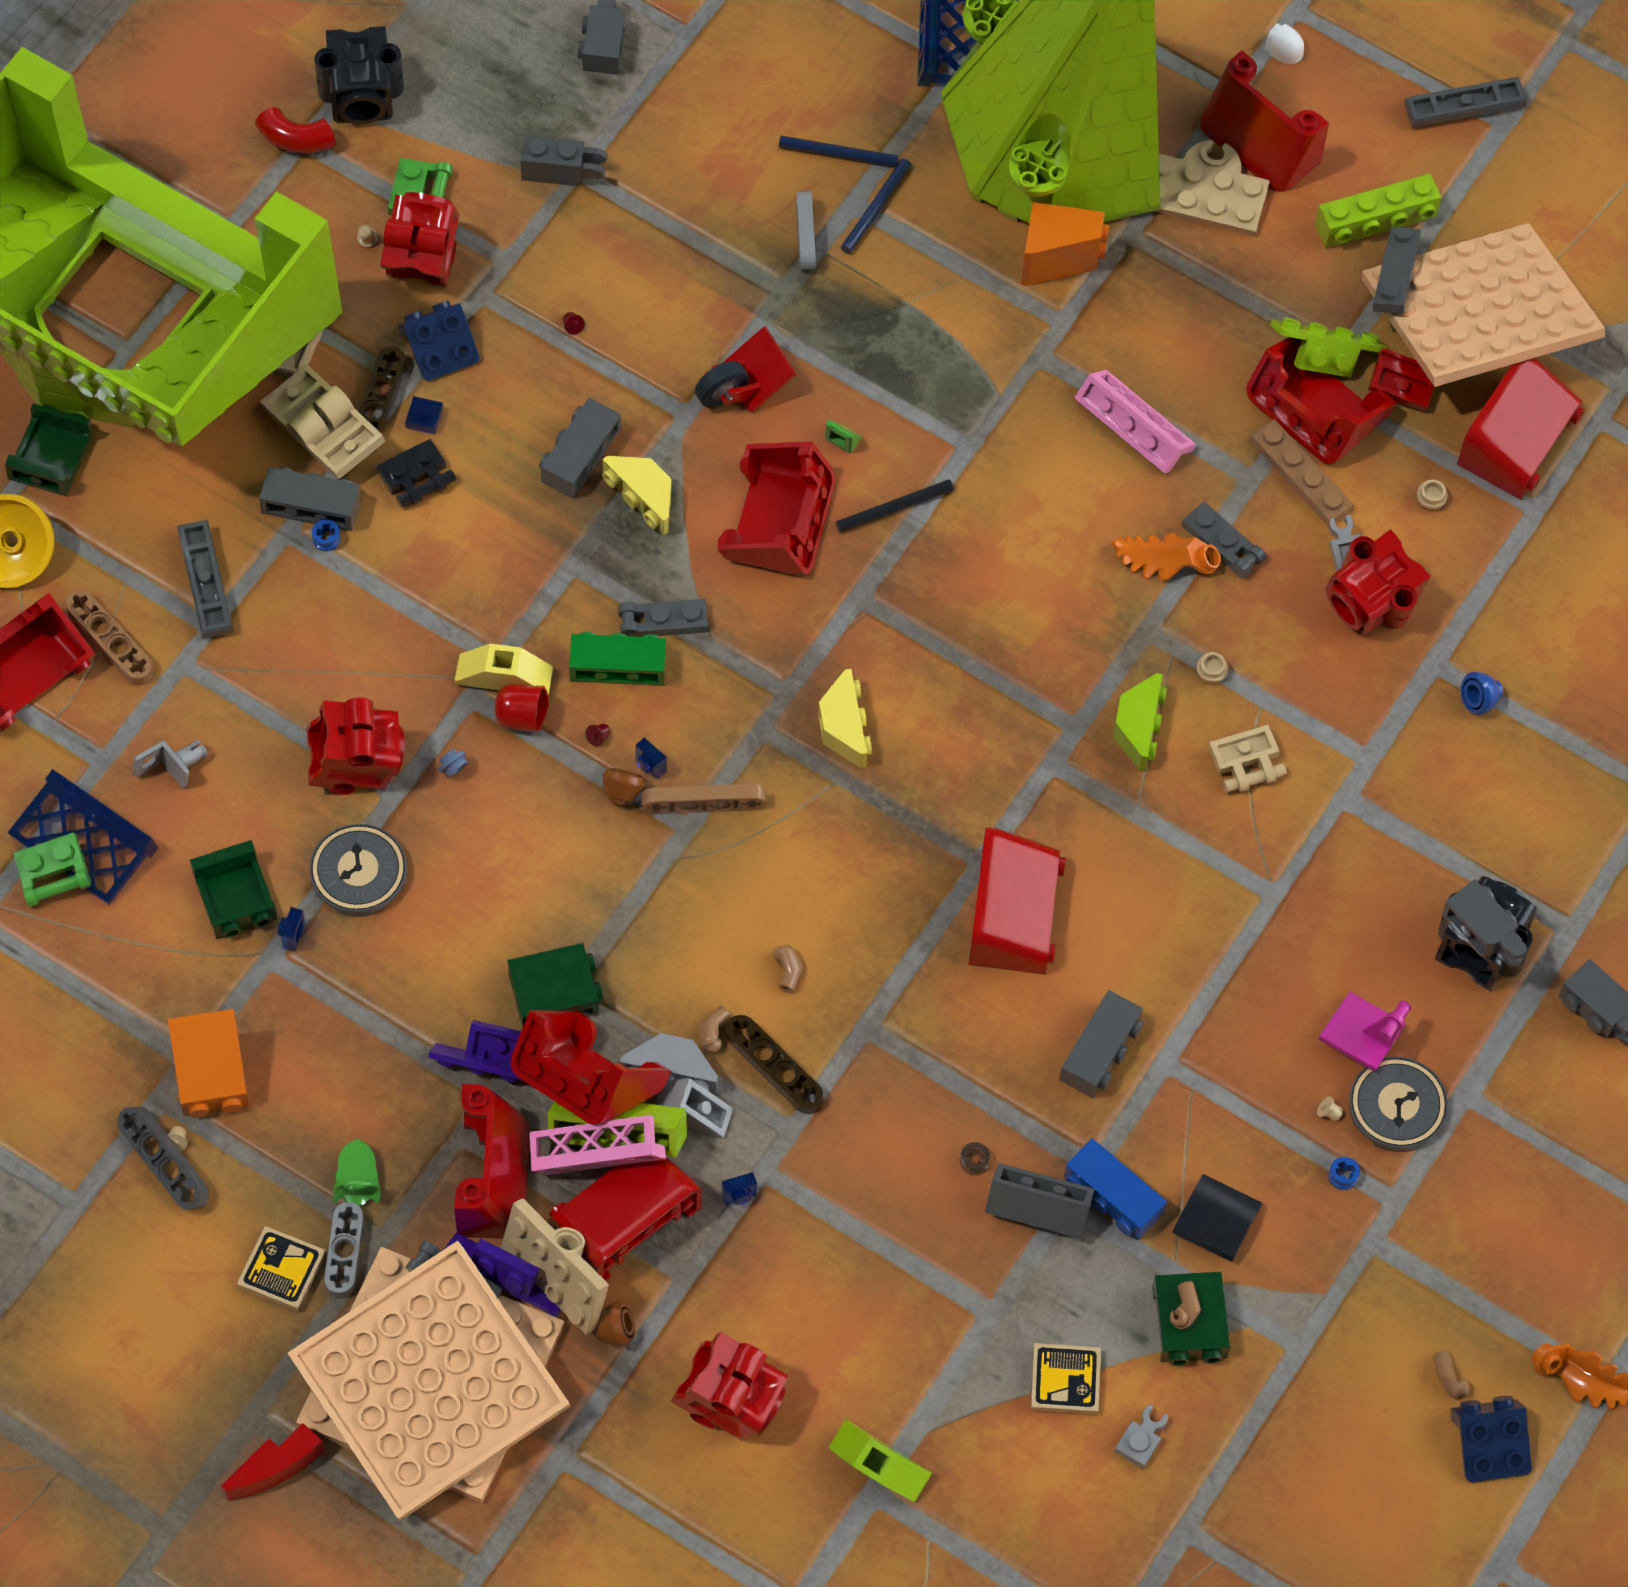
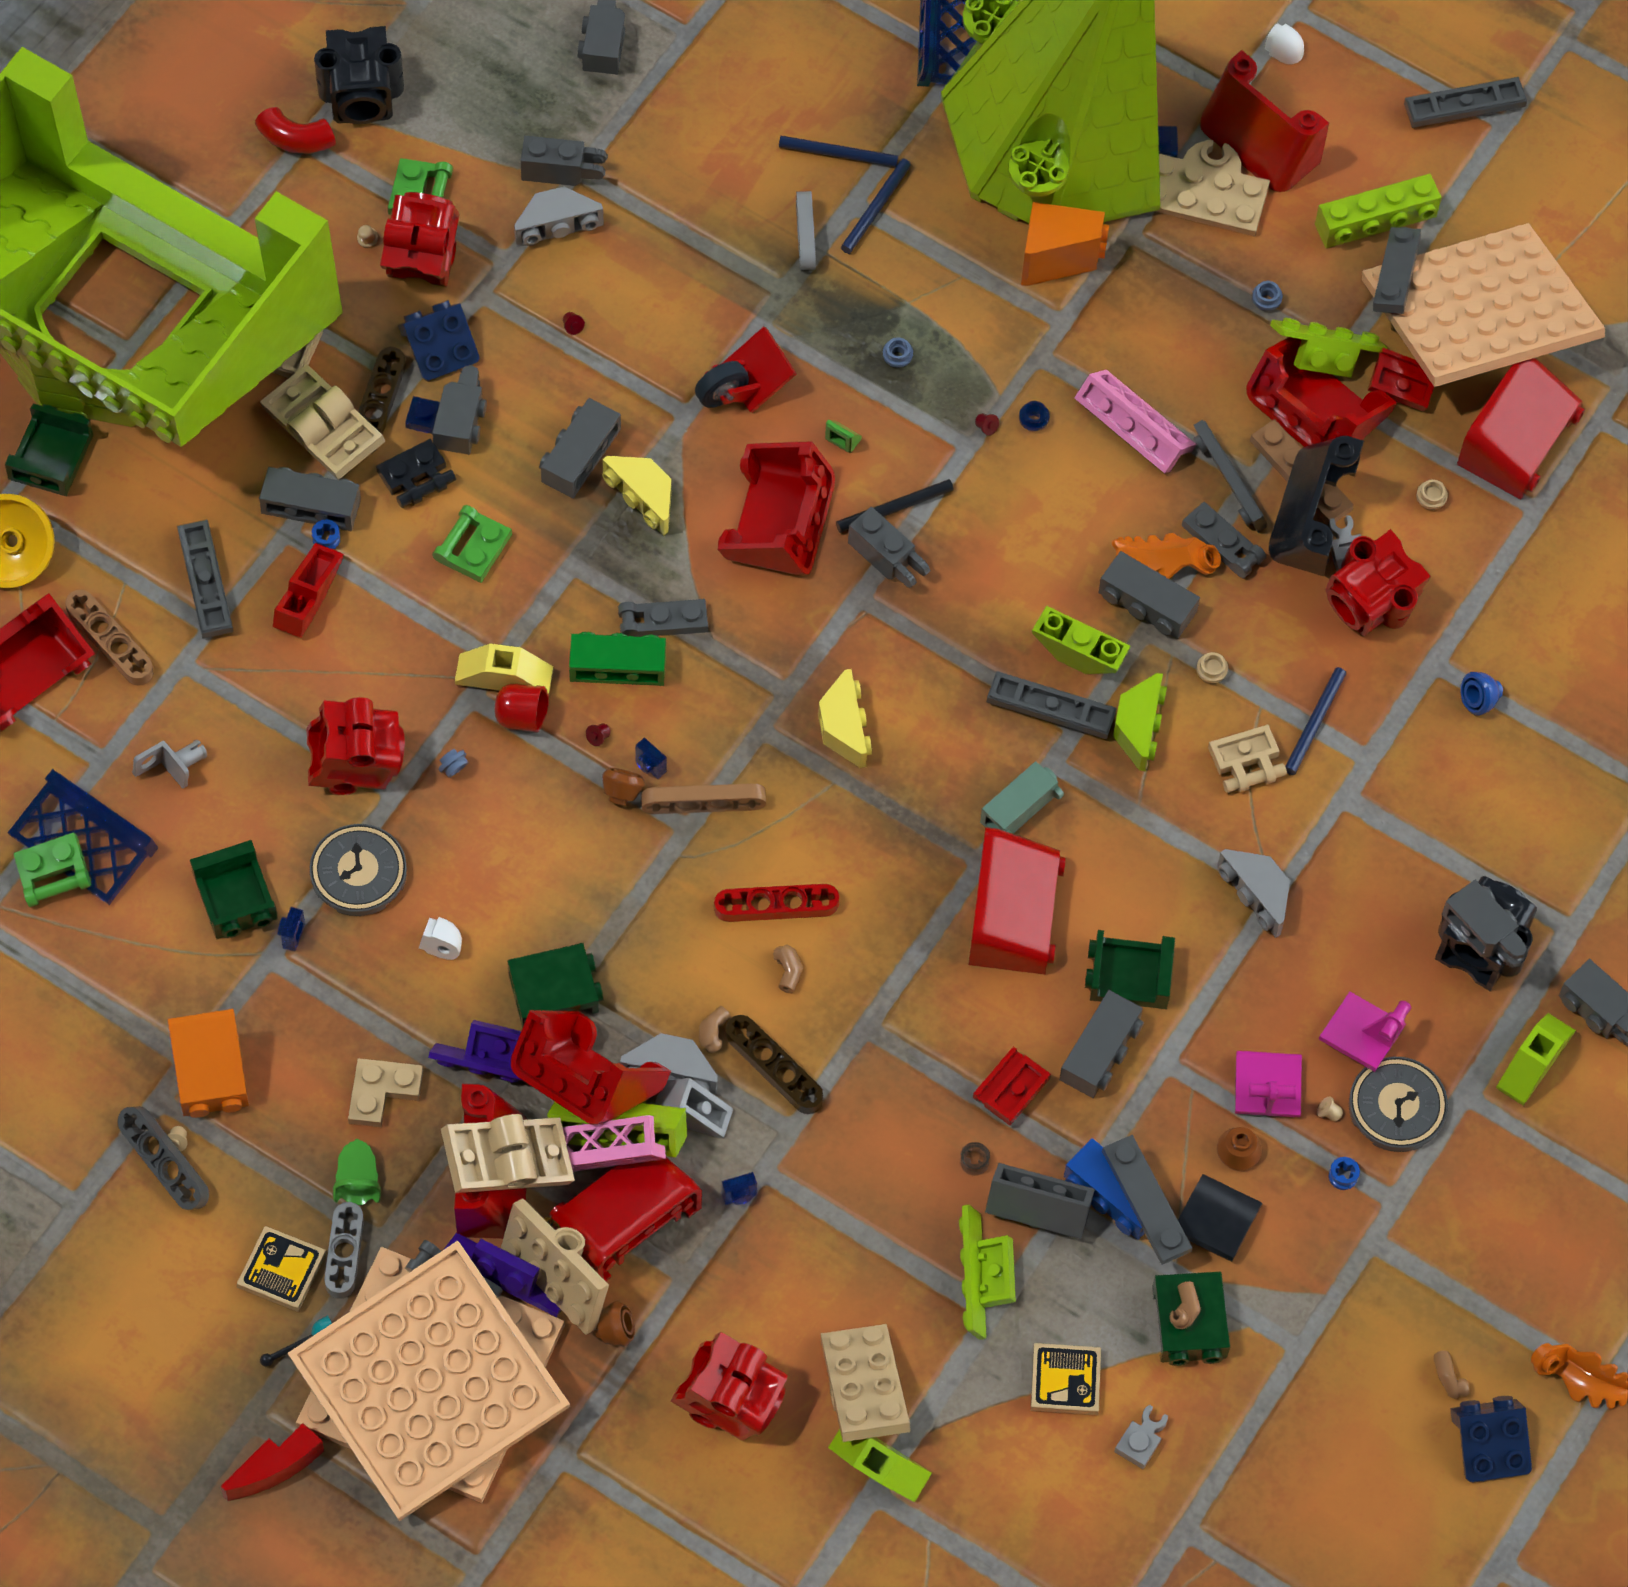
none -> black hinge [260,1315,332,1367]
none -> red slope [273,543,344,638]
none -> tan plate [348,1058,423,1127]
none -> white piece [419,917,462,960]
none -> dark grey hinge [432,365,487,455]
none -> bright green plate [432,505,512,583]
none -> tan plate [441,1114,575,1193]
none -> light grey slope [514,187,604,246]
none -> red beam [714,884,840,922]
none -> tan plate [821,1324,910,1442]
none -> dark grey hinge [848,506,931,588]
none -> sand blue plate [883,338,913,367]
none -> lime bracket [959,1204,1016,1340]
none -> red plate [973,1046,1051,1126]
none -> dark red piece [975,413,999,435]
none -> sand green brick [980,761,1064,834]
none -> dark grey plate [986,671,1117,739]
none -> clear blue plate [1019,401,1050,431]
none -> lime slope [1032,606,1131,674]
none -> dark green panel [1085,930,1175,1009]
none -> dark grey brick [1098,551,1200,639]
none -> dark grey plate [1102,1135,1192,1265]
none -> clear blue plate [1158,126,1178,158]
none -> dark grey plate [1193,420,1267,533]
none -> light grey slope [1217,849,1290,938]
none -> dark orange cone [1217,1127,1262,1170]
none -> dark pink plate [1235,1051,1302,1117]
none -> sand blue plate [1252,281,1283,310]
none -> black windscreen [1268,436,1364,576]
none -> dark blue bar [1285,667,1346,775]
none -> lime slope [1496,1013,1576,1106]

